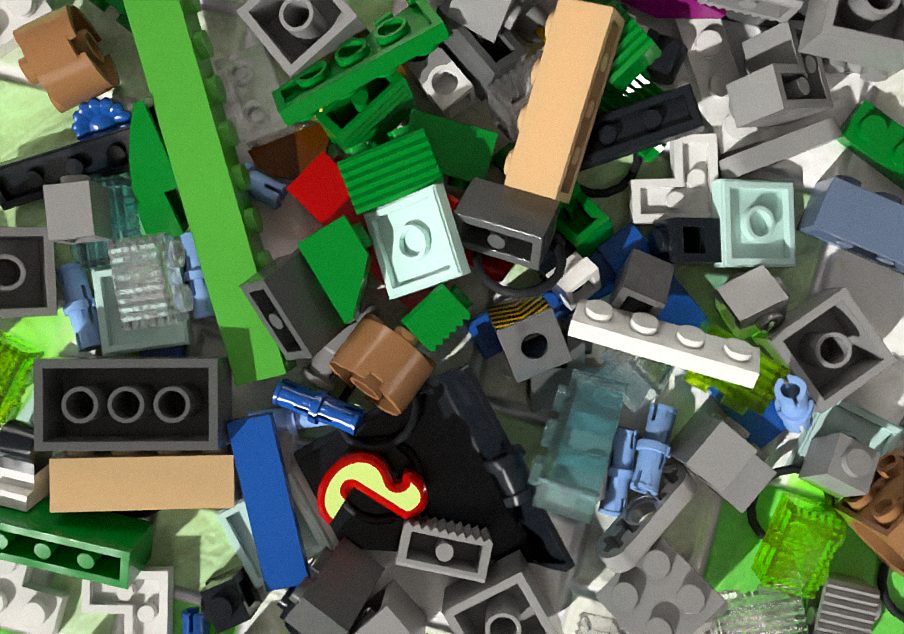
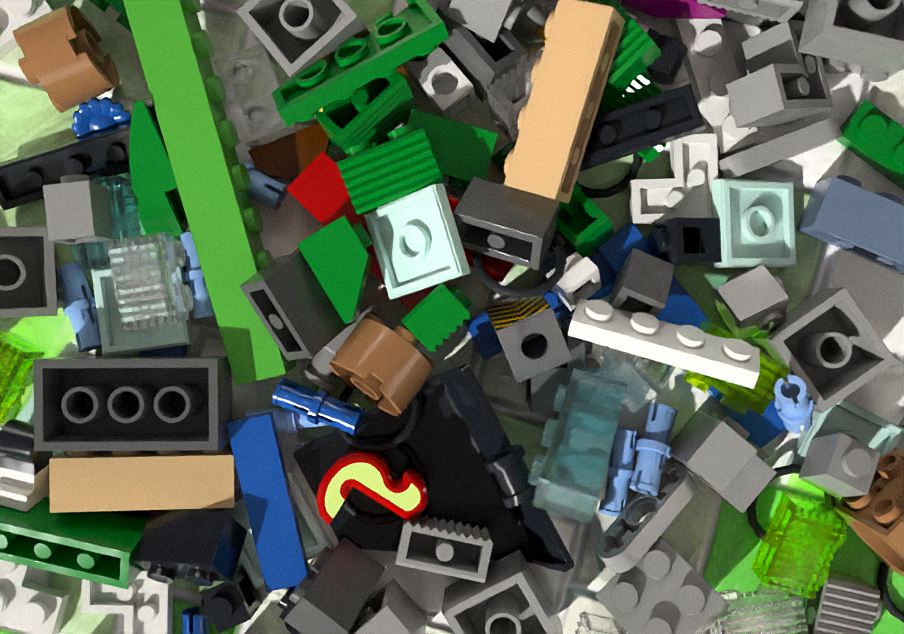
none -> black brick [132,510,248,586]

